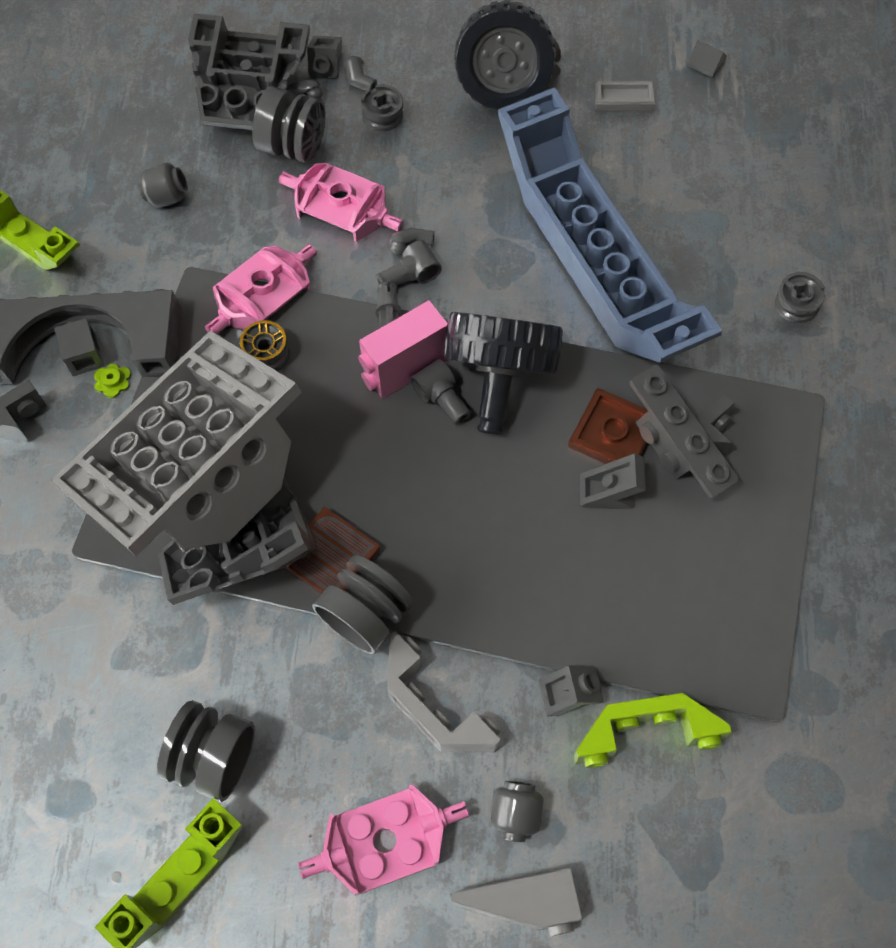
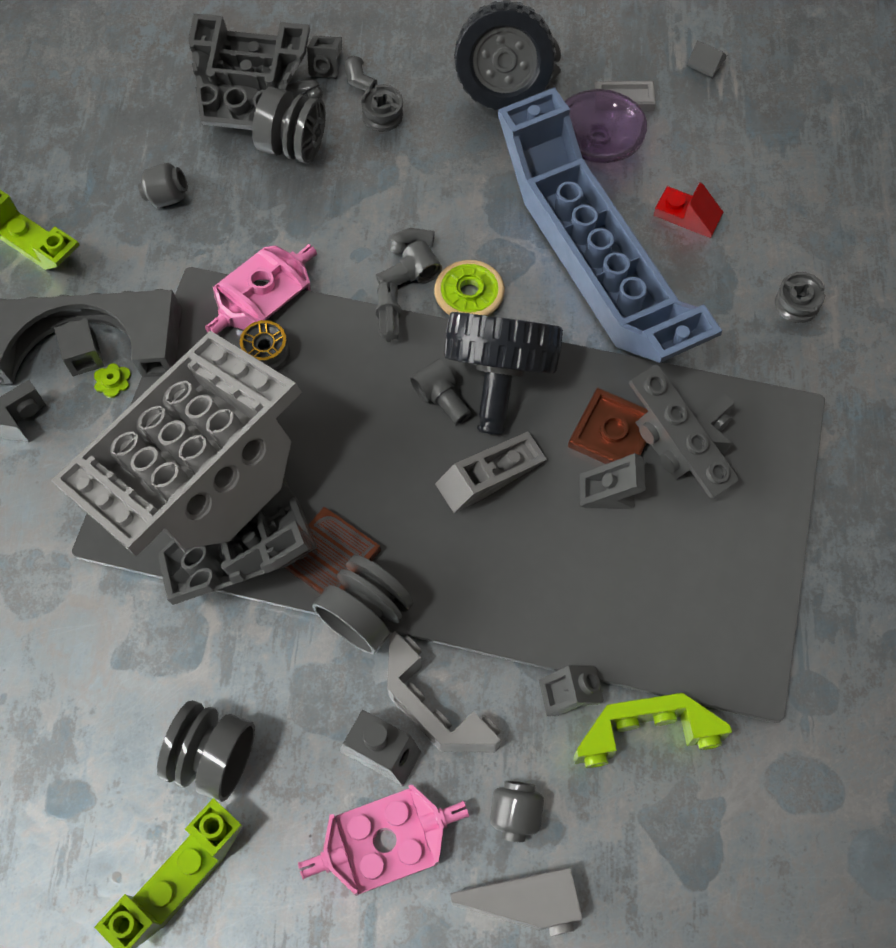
bright pink plate [279,163,404,241] -> none
bright pink brick [358,300,448,399] -> none
none -> dark grey torso [340,710,421,787]
none -> lime wheel [434,260,505,316]
none -> light grey slope [435,432,547,513]
none -> clear purple dish [565,89,647,163]
none -> red slope [653,182,723,238]

